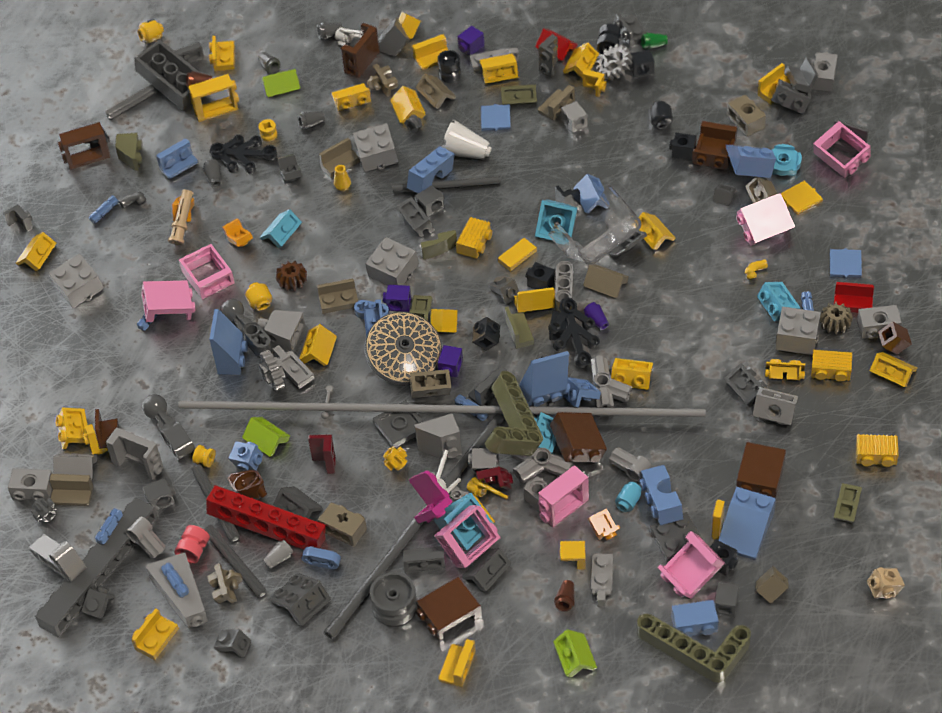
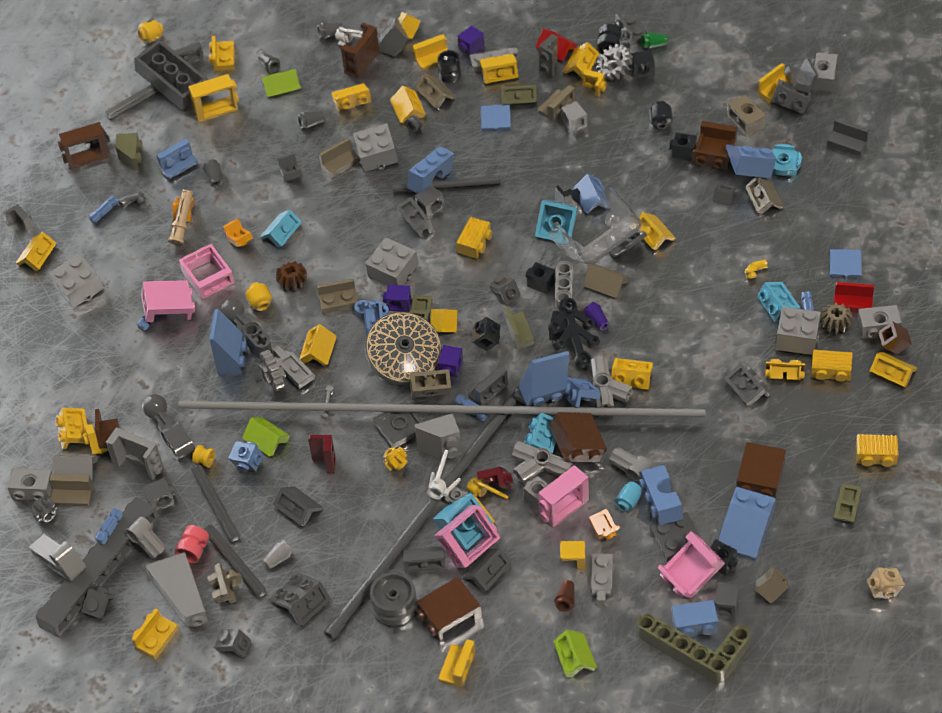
medium blue axle [161,562,189,597] -> none
copper cone [186,71,212,87] -> none
red brick [206,485,326,549] -> none
black plant [209,135,277,173] -> none
reddish brown hat [227,470,267,500] -> none
light grey torso [257,310,305,351] -> none
yellow wheel [258,119,277,142] -> none
medium blue beam [301,547,341,569] -> none
dark tan brick [318,502,367,547] -> none
yellow cone [333,165,351,191] -> none
dark tan hips [367,63,398,97] -> none
dark pink bracket [409,470,453,524] -> none
olive slope [421,230,457,260] -> none
white cone [441,120,492,159] -> none
light grey brick [468,448,499,473] -> none
olive beam [485,371,543,456] -> none
yellow tile [498,238,537,272] -> none
yellow panel [514,287,555,313] -> none
yellow tile [712,500,725,540] -> none
panel [736,193,795,246] -> none
light grey brick [752,387,798,425] -> none
yellow piece [781,180,823,215] -> none
bright pink window [813,121,871,178] -> none

